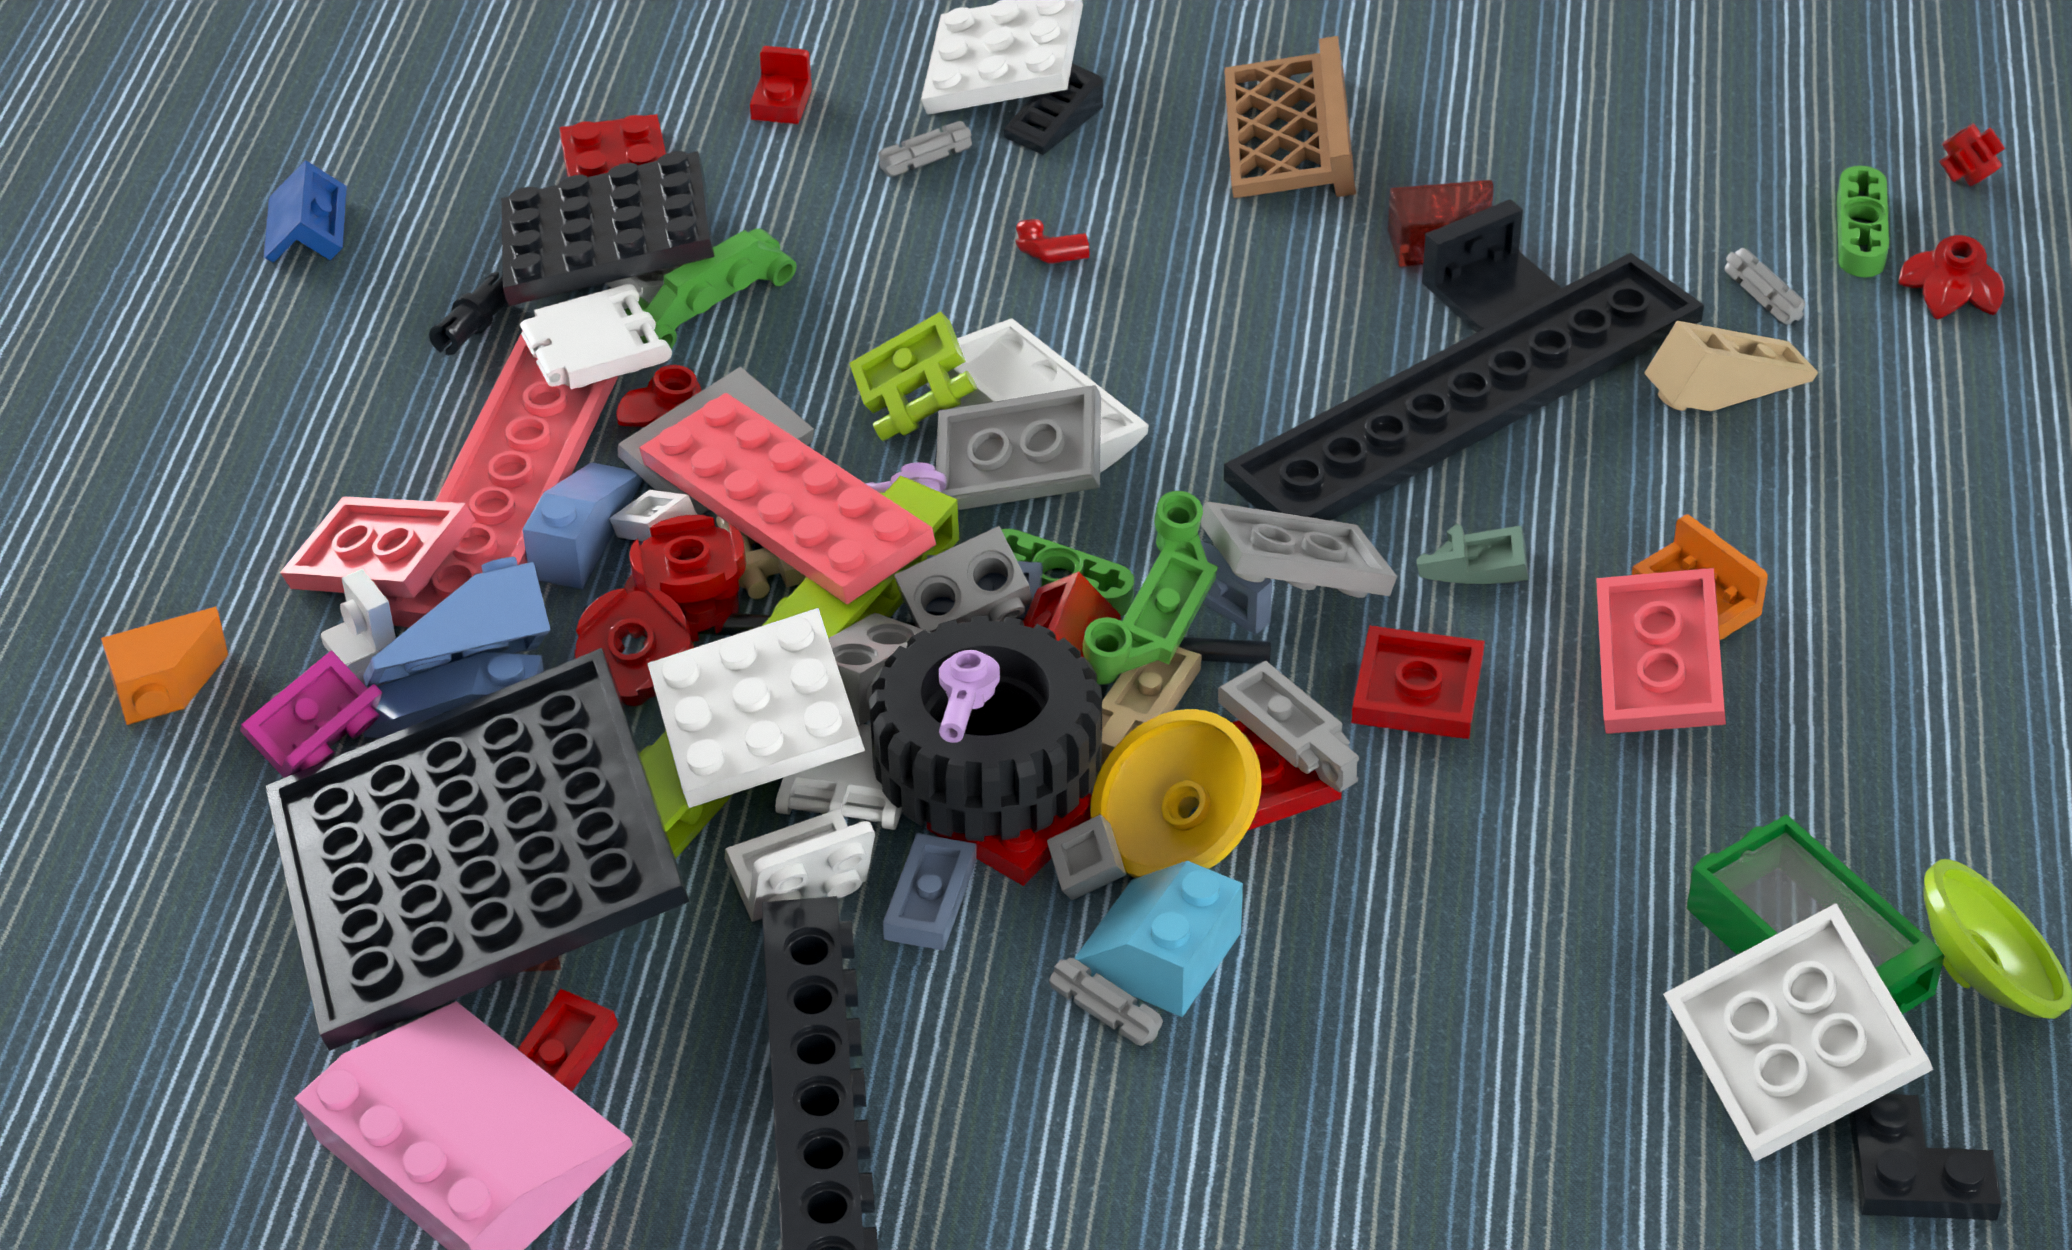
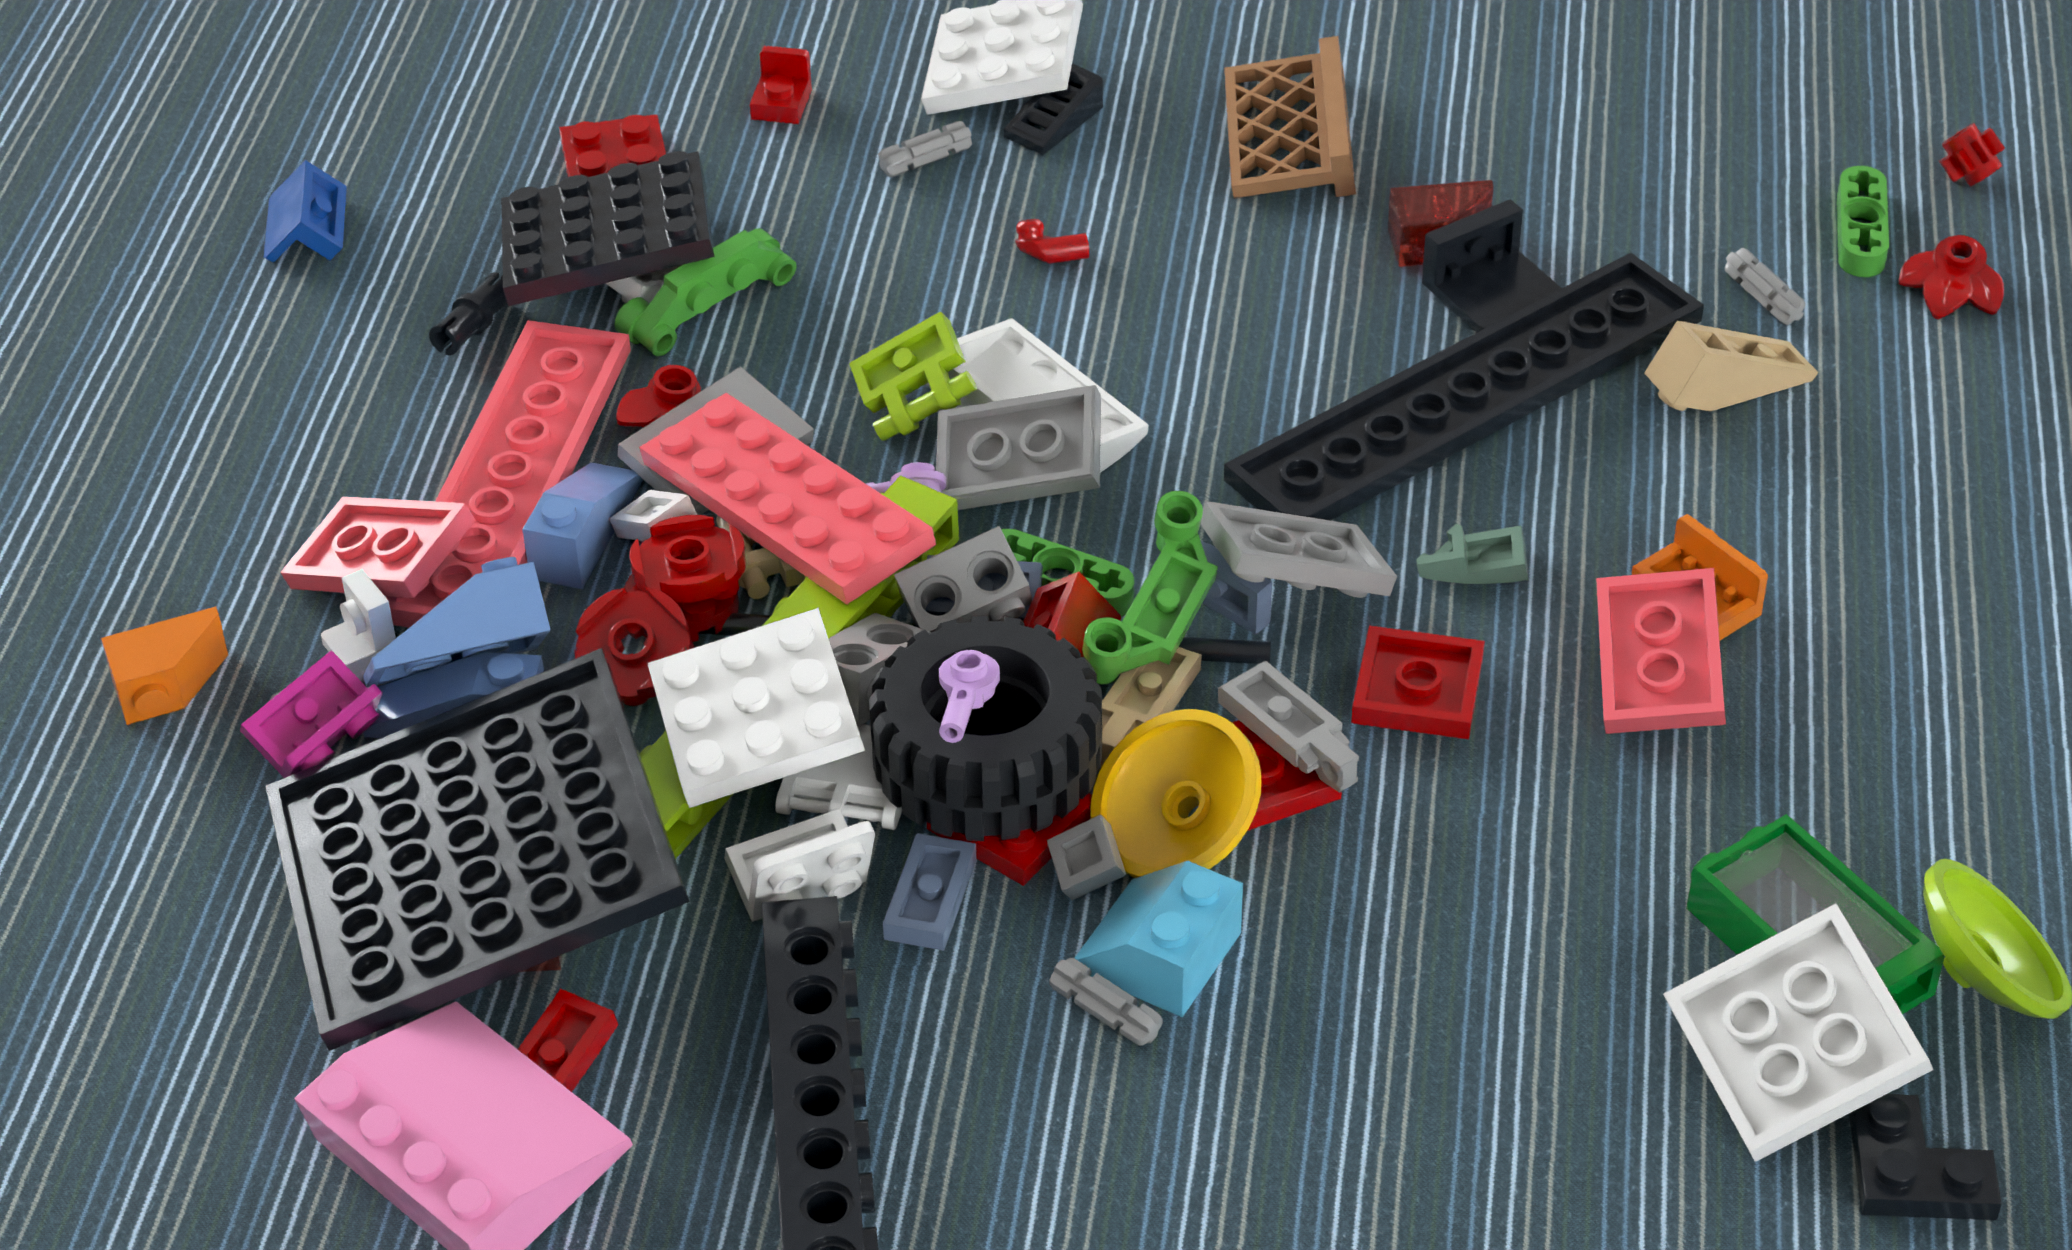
white plate [520,284,672,389] -> none

